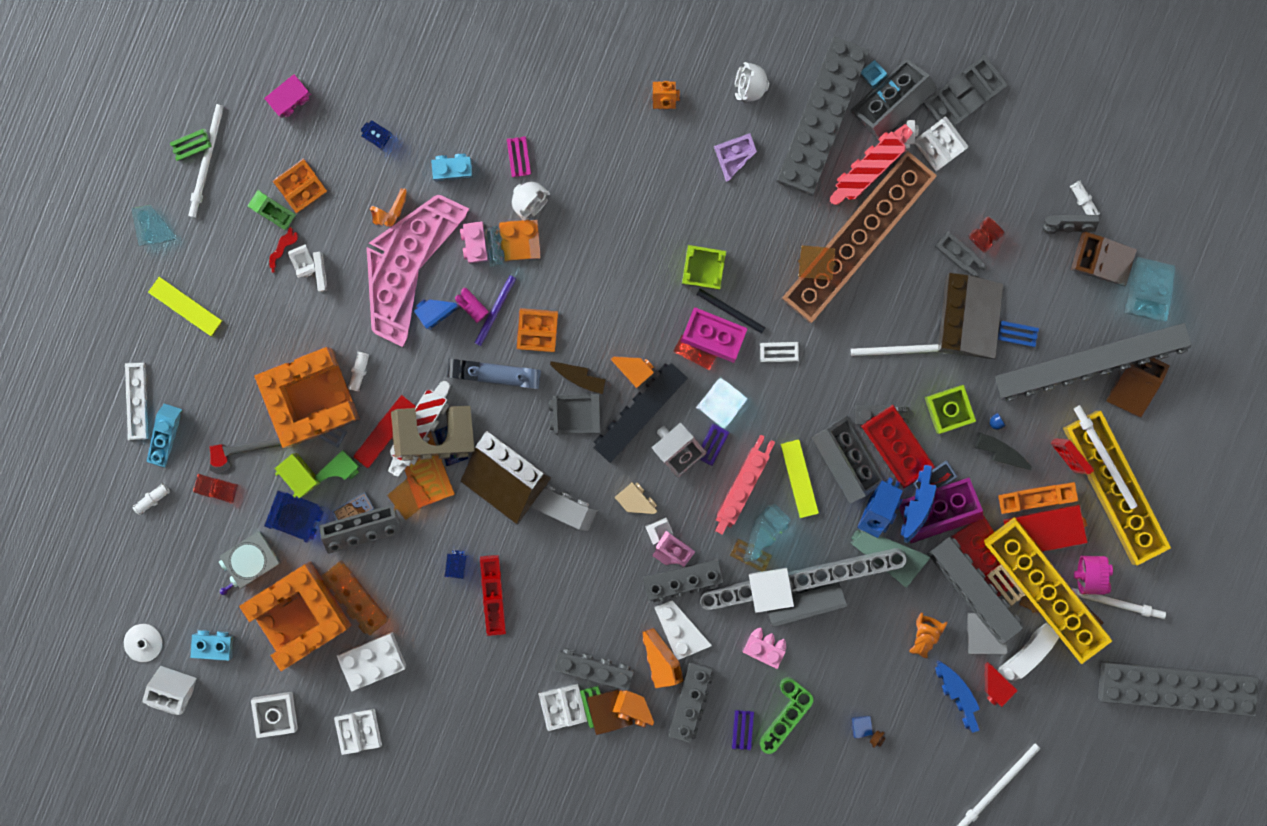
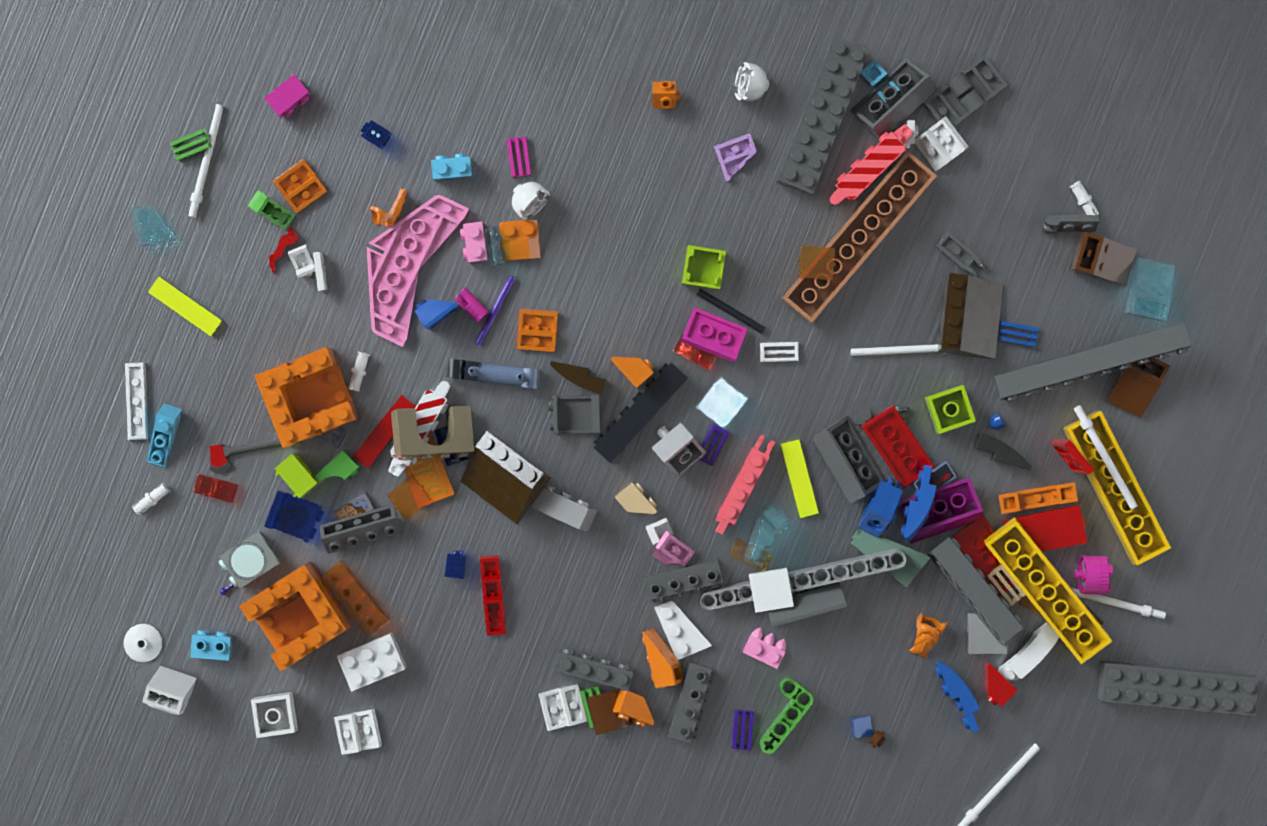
clear red wheel [968,216,1005,253] -> none

